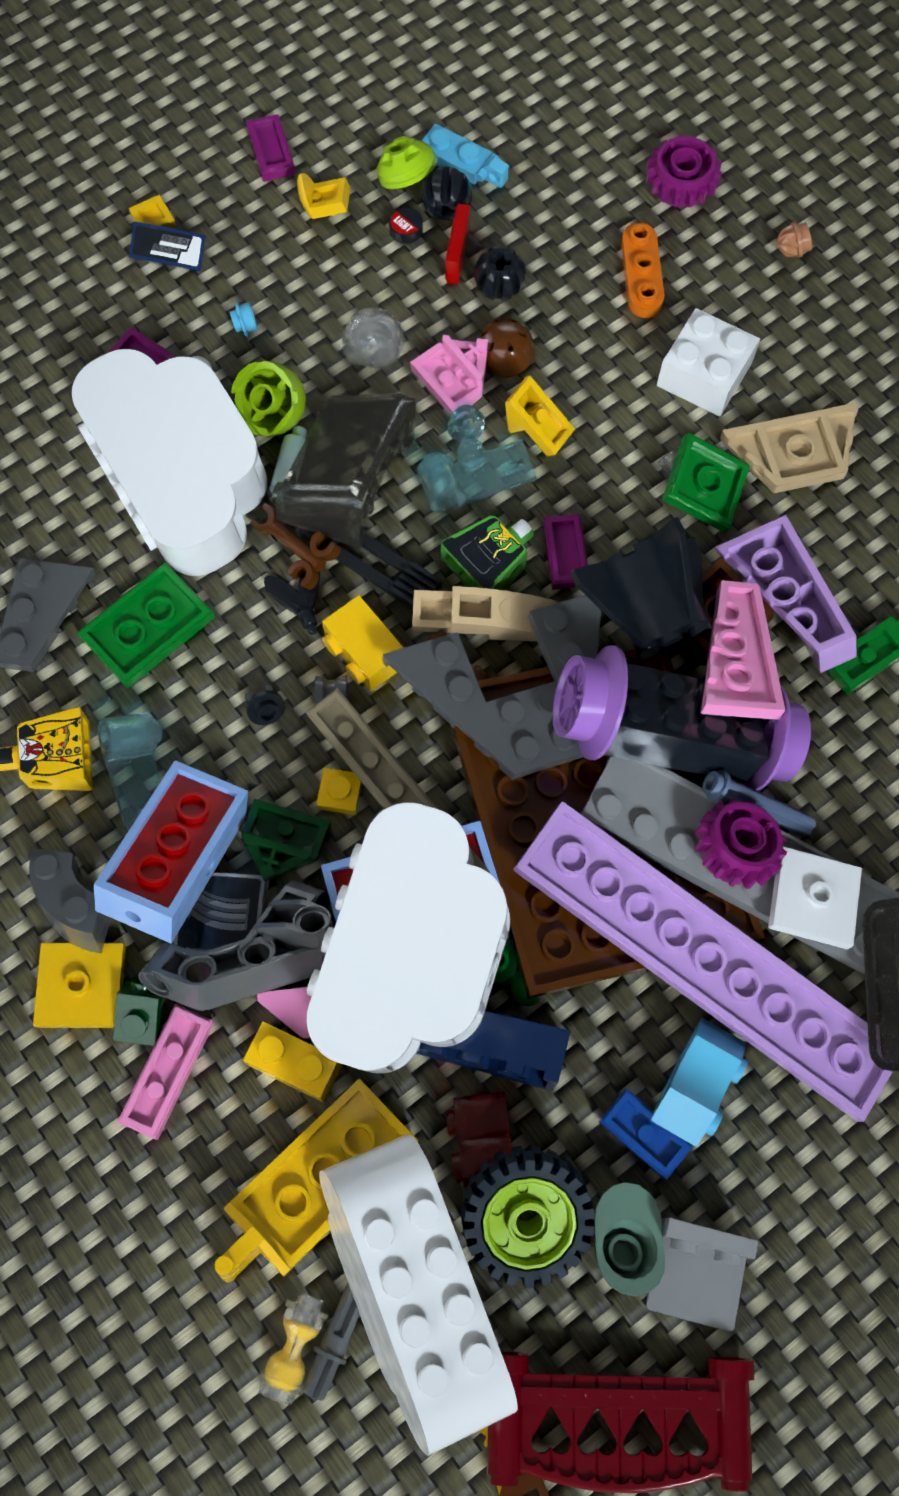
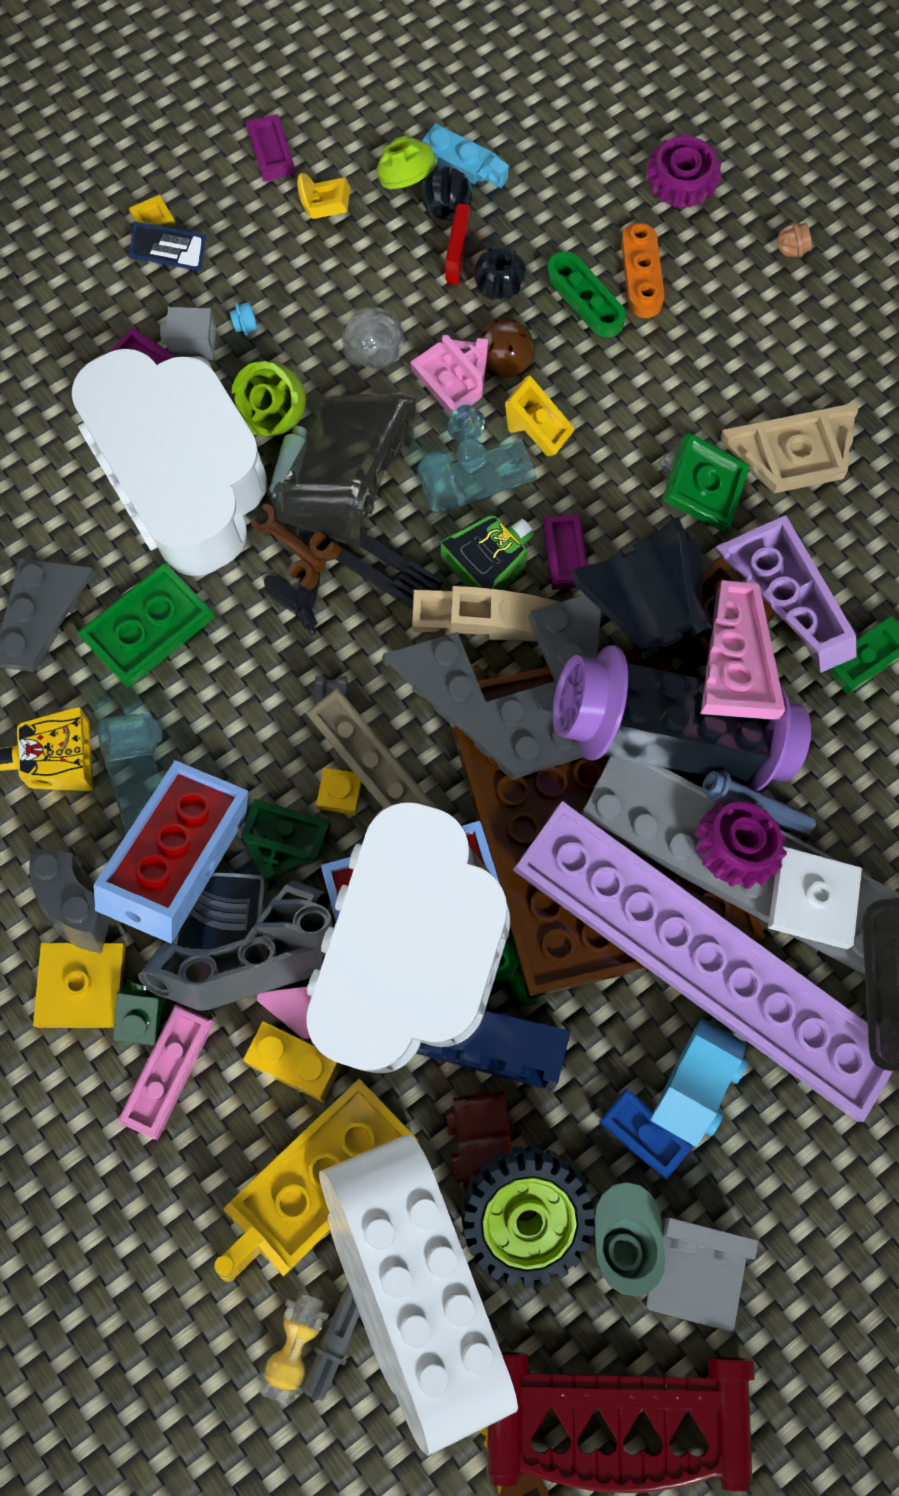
black plate [245,684,285,725] -> none
yellow brick [322,595,404,692] -> none
tile [389,207,423,244] -> none
white brick [657,308,760,417] -> none
none -> light grey brick [160,307,217,360]
none -> green plate [547,251,626,337]

